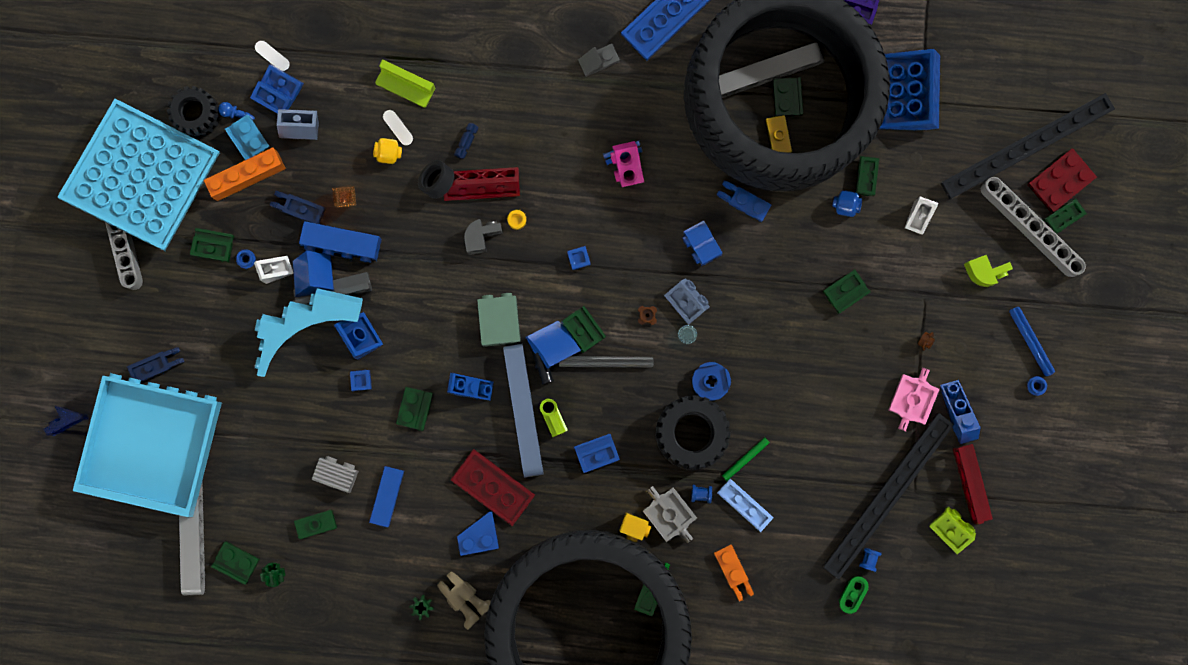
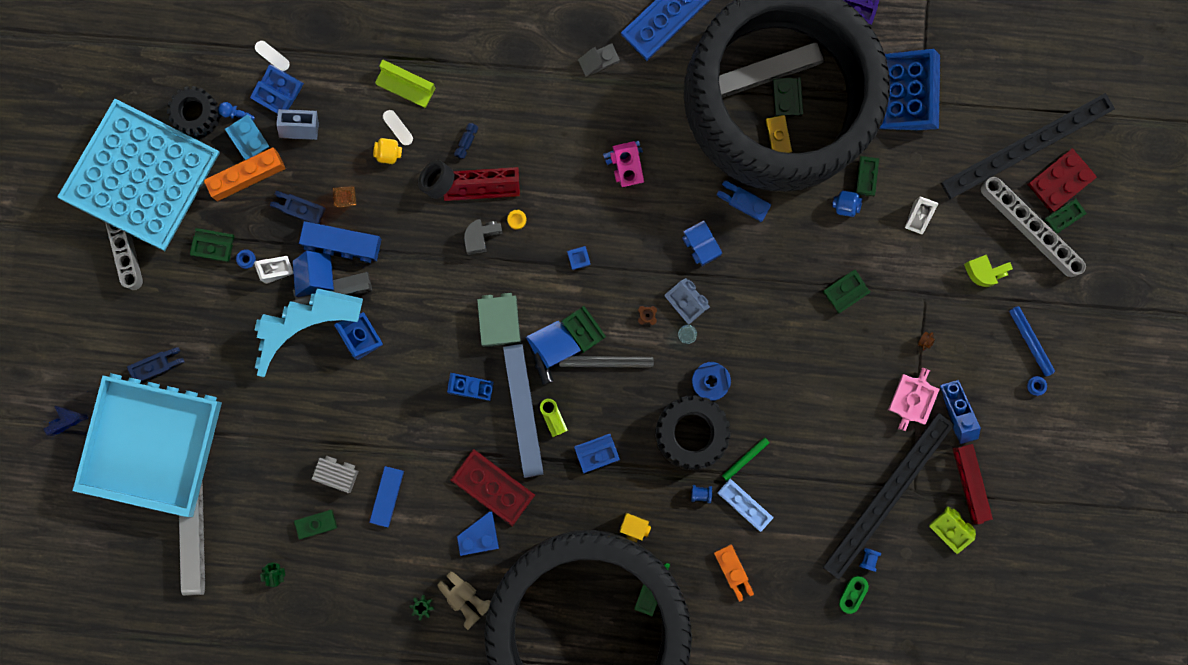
dark green plate [211,541,260,585] -> none
blue plate [350,370,372,391] -> none
dark green plate [396,387,433,431] -> none
light grey plate [643,486,697,543] -> none

